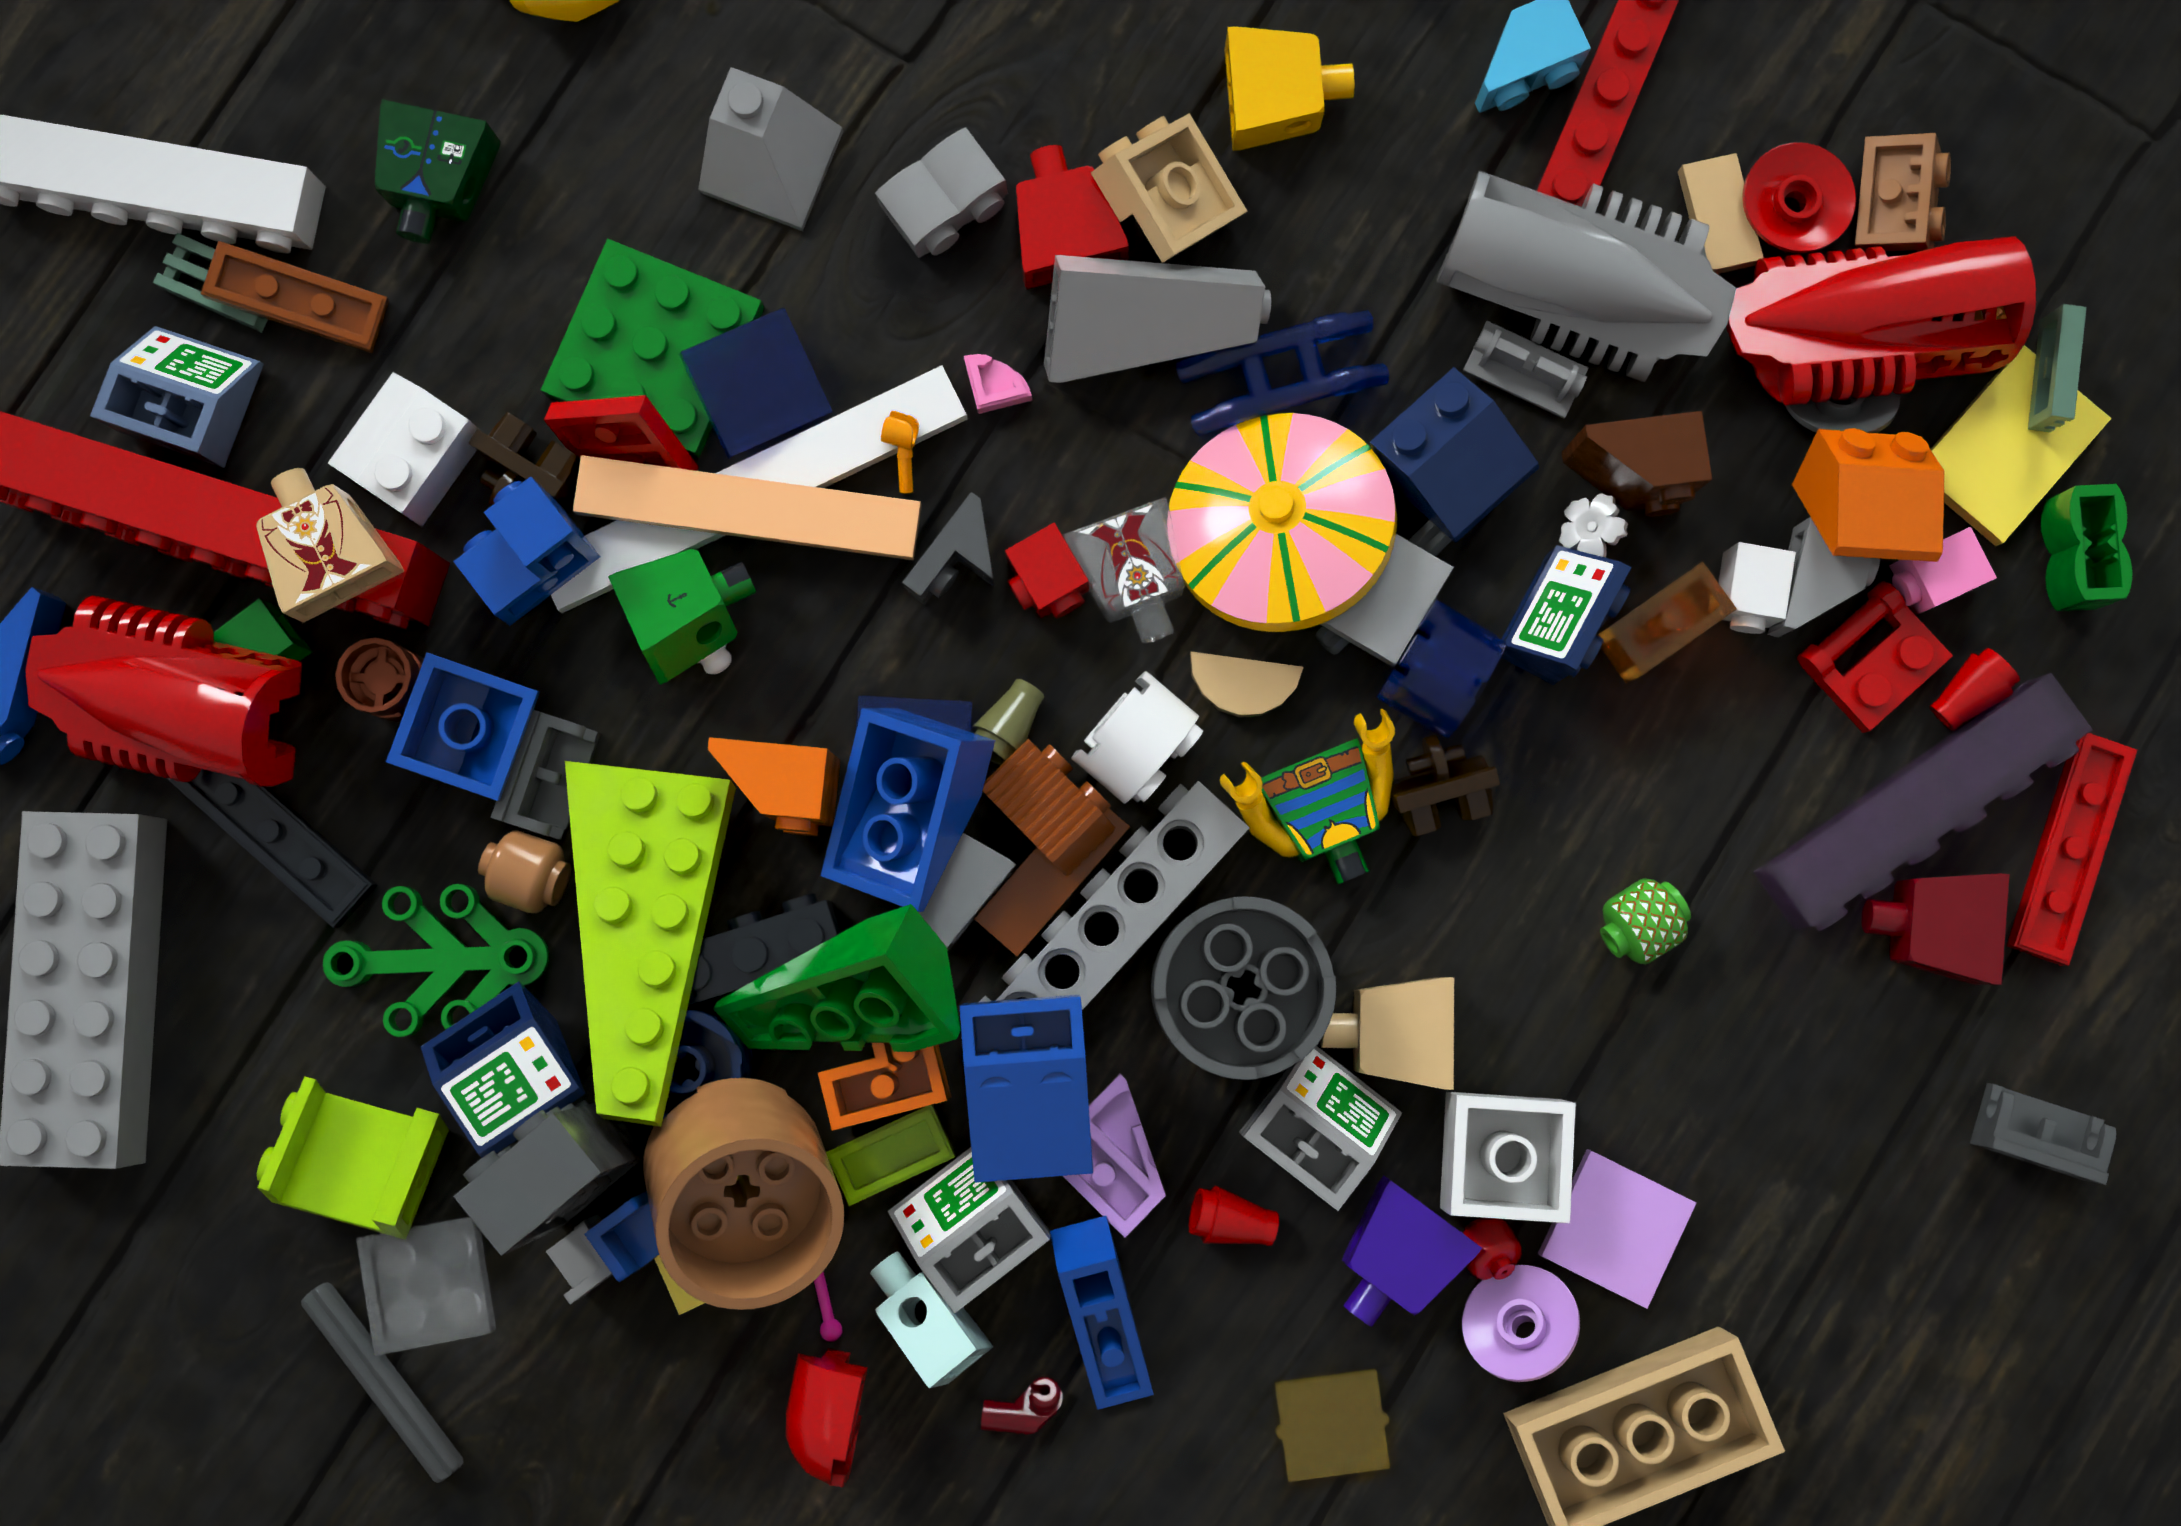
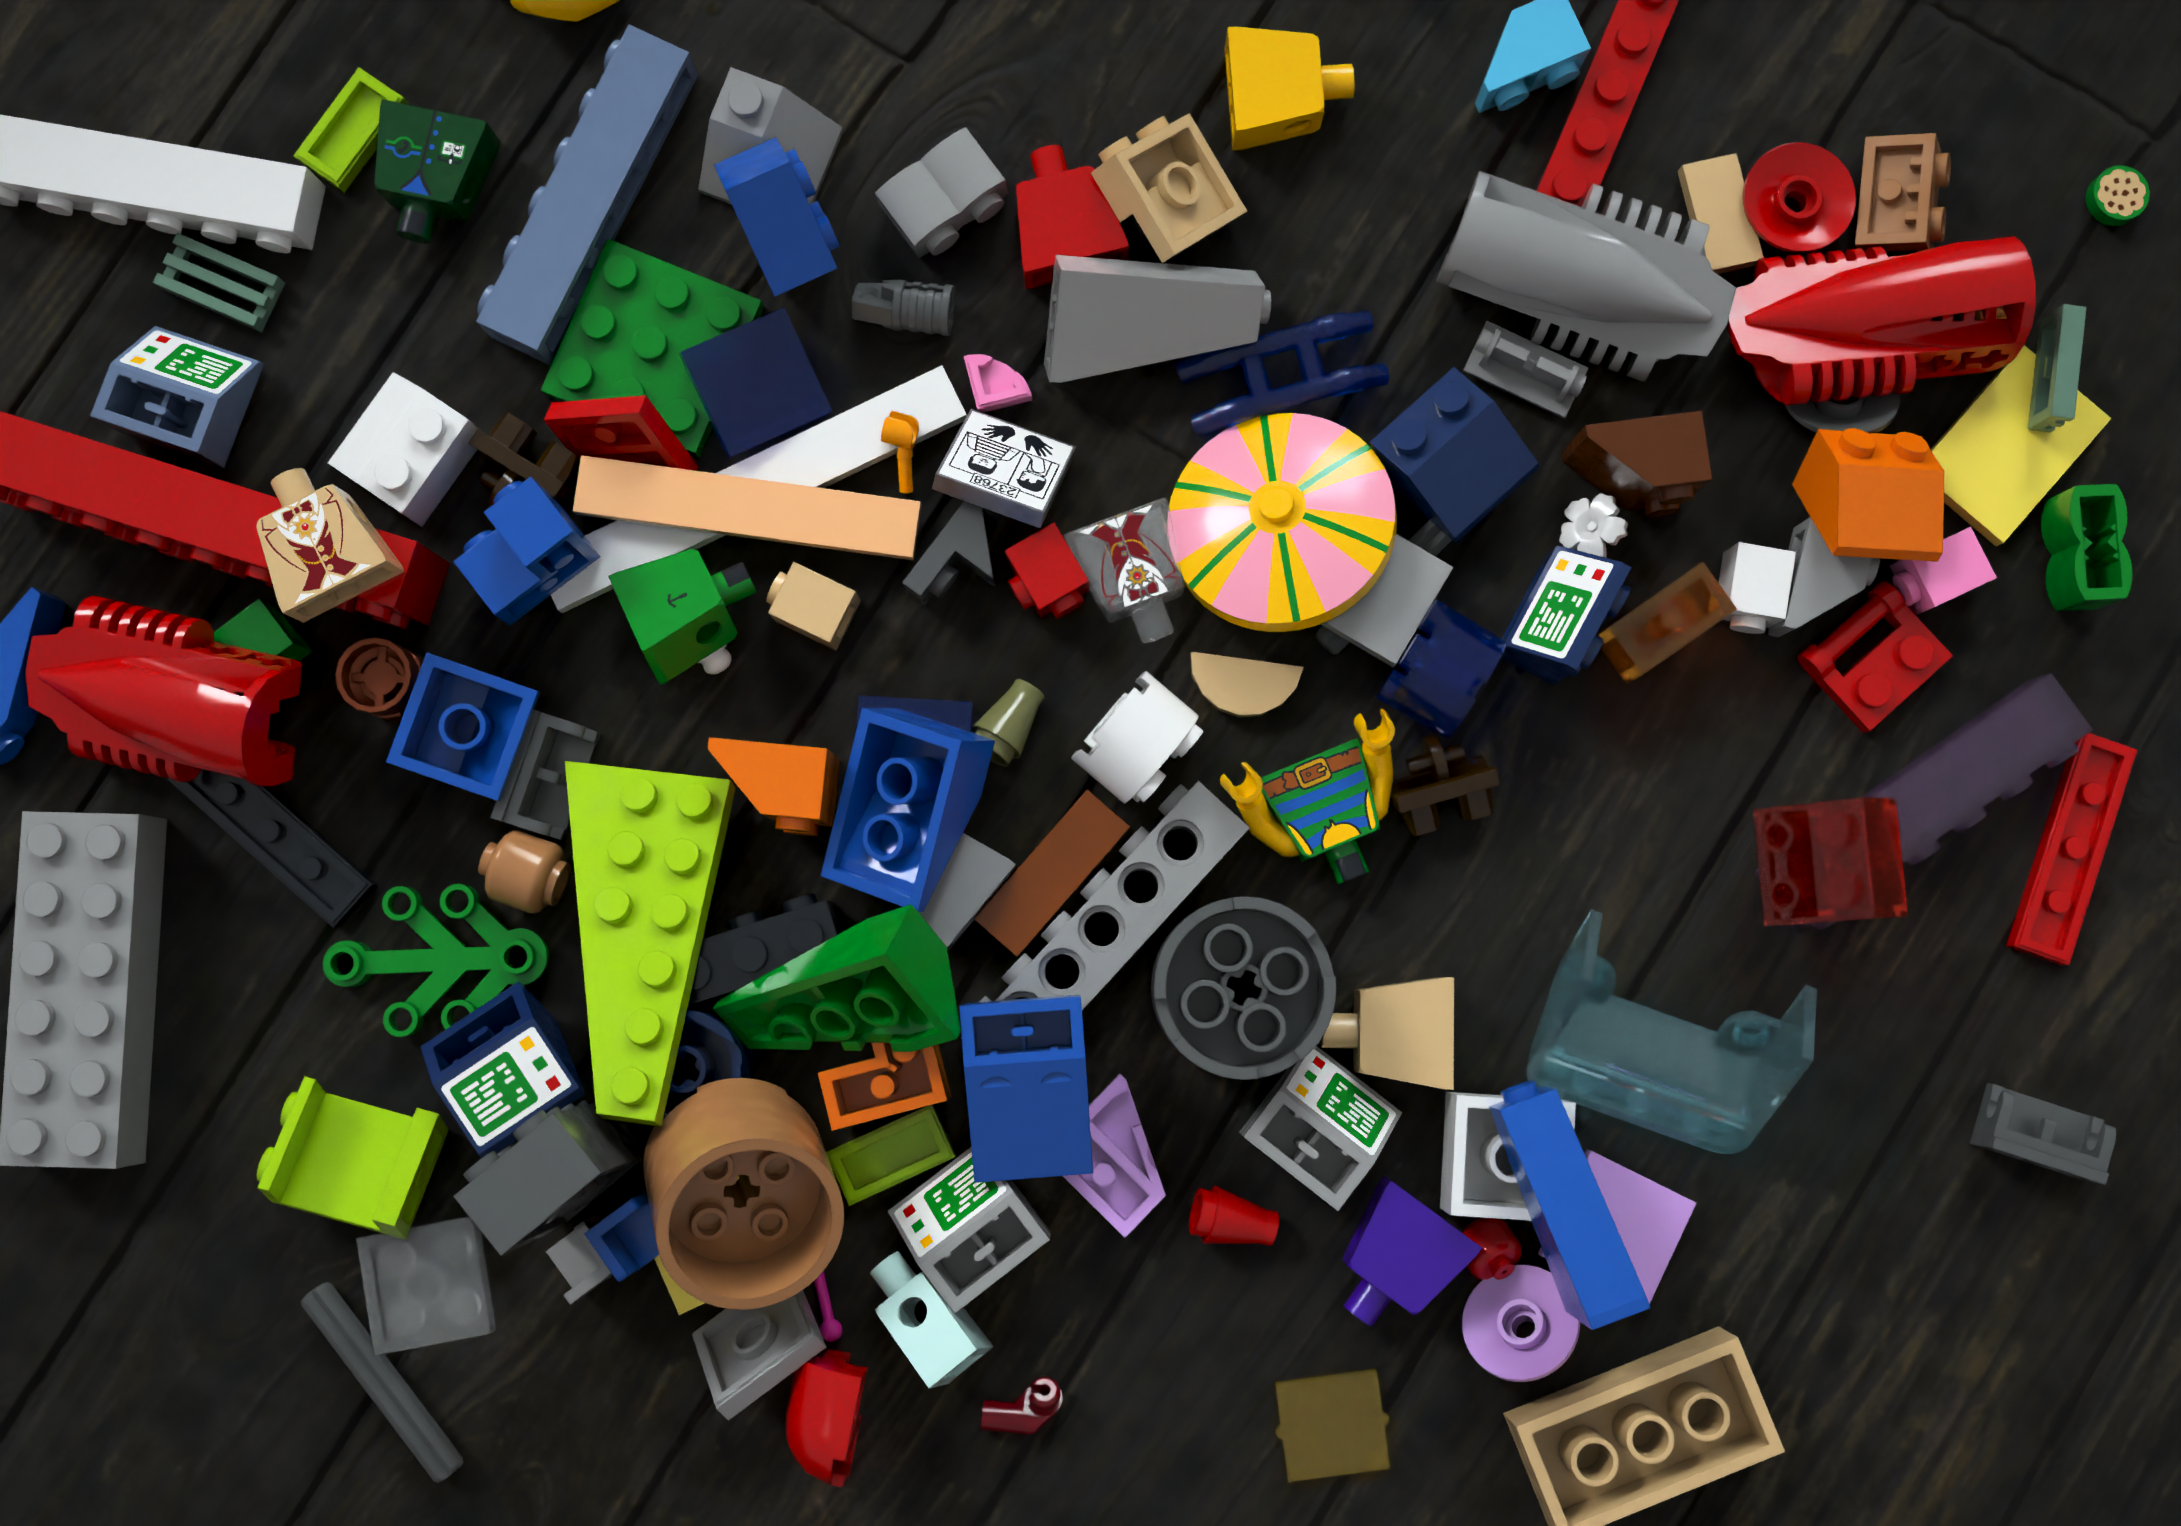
dark orange tile [201,241,389,353] -> none
dark orange brick [983,739,1115,876] -> none
blue slope [1050,1215,1154,1410] -> none
bright green head [1600,878,1691,965] -> none
dark red torso [1862,873,2010,985] -> none
red cone [1929,648,2020,731] -> none
none -> lime tile [293,67,409,193]
none -> sand blue brick [476,24,699,365]
none -> light grey tile [692,1290,826,1421]
none -> blue brick [714,137,840,297]
none -> tan brick [766,562,861,651]
none -> dark grey hinge [852,279,956,336]
none -> tile [932,409,1076,528]
none -> blue slope [1489,1080,1651,1330]
none -> clear light blue windscreen [1526,909,1817,1154]
none -> clear red slope [1753,797,1908,926]
none -> tile [2085,165,2150,226]

